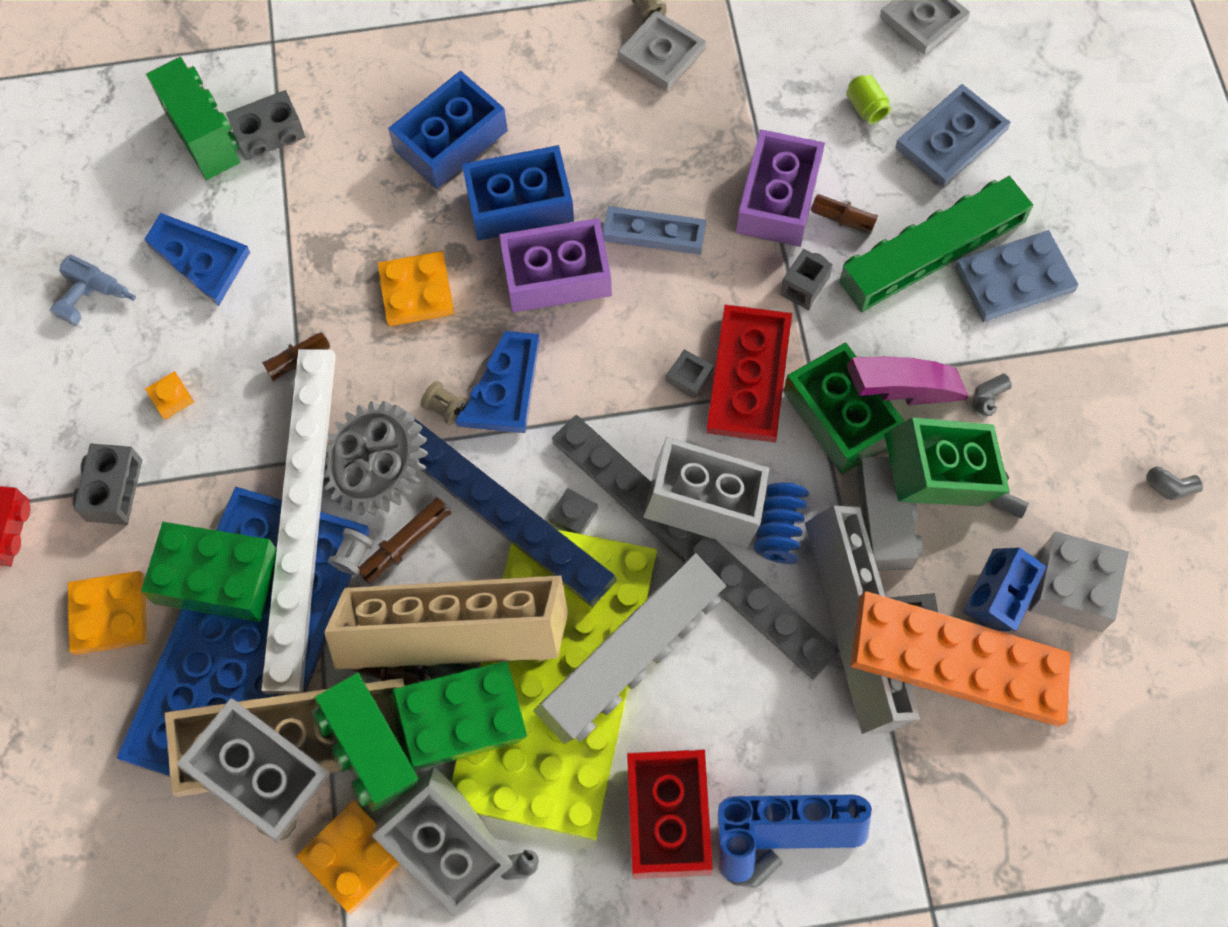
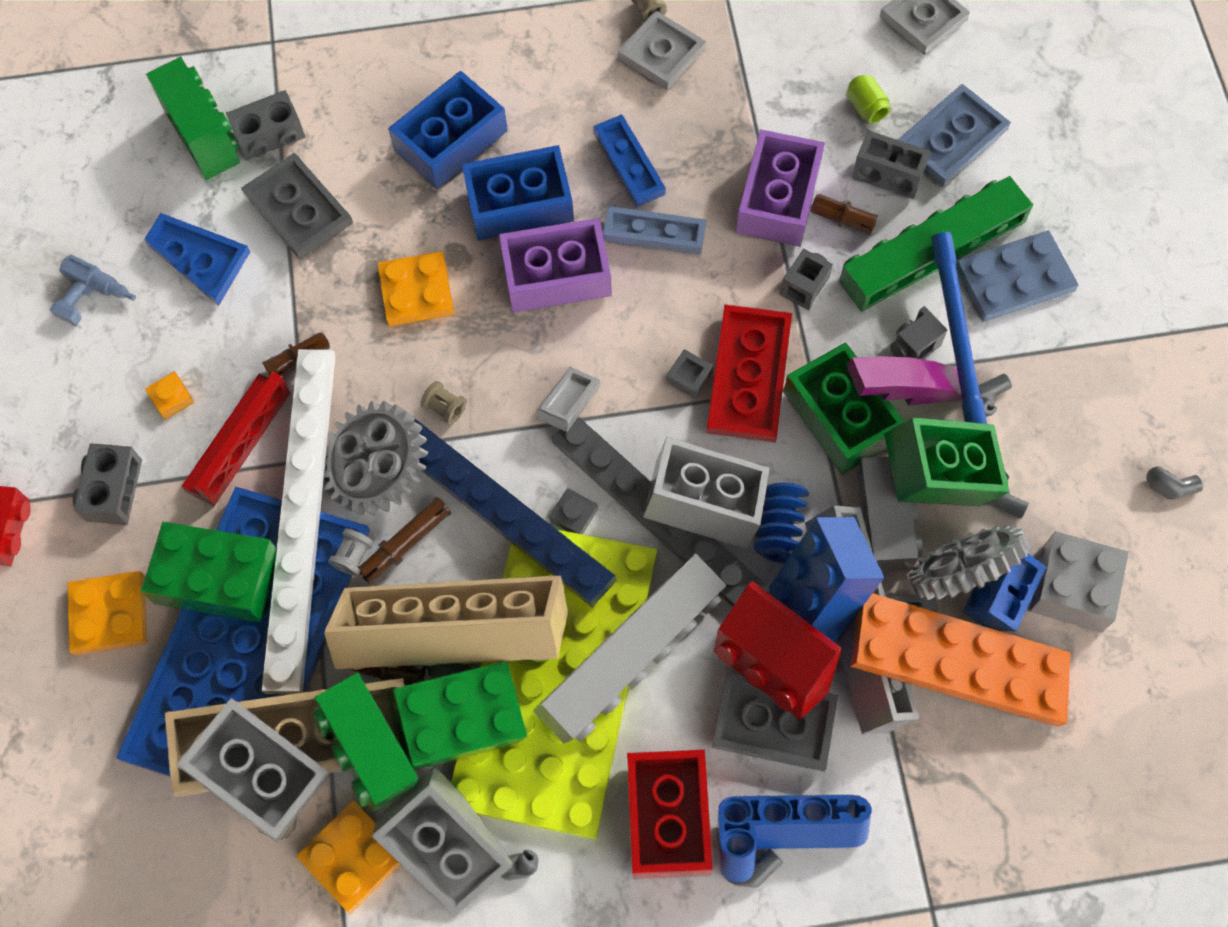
blue wing [455,331,540,433] -> none
none -> red fence [181,372,291,506]
none -> dark grey plate [241,152,353,260]
none -> light grey tile [536,367,600,432]
none -> blue plate [593,114,666,208]
none -> dark grey plate [712,672,838,772]
none -> red slope [714,581,842,720]
none -> blue brick [769,517,885,643]
none -> dark grey brick [852,130,931,199]
none -> dark grey brick [890,306,948,359]
none -> light grey gear [908,525,1030,600]
none -> blue piece [931,232,987,424]

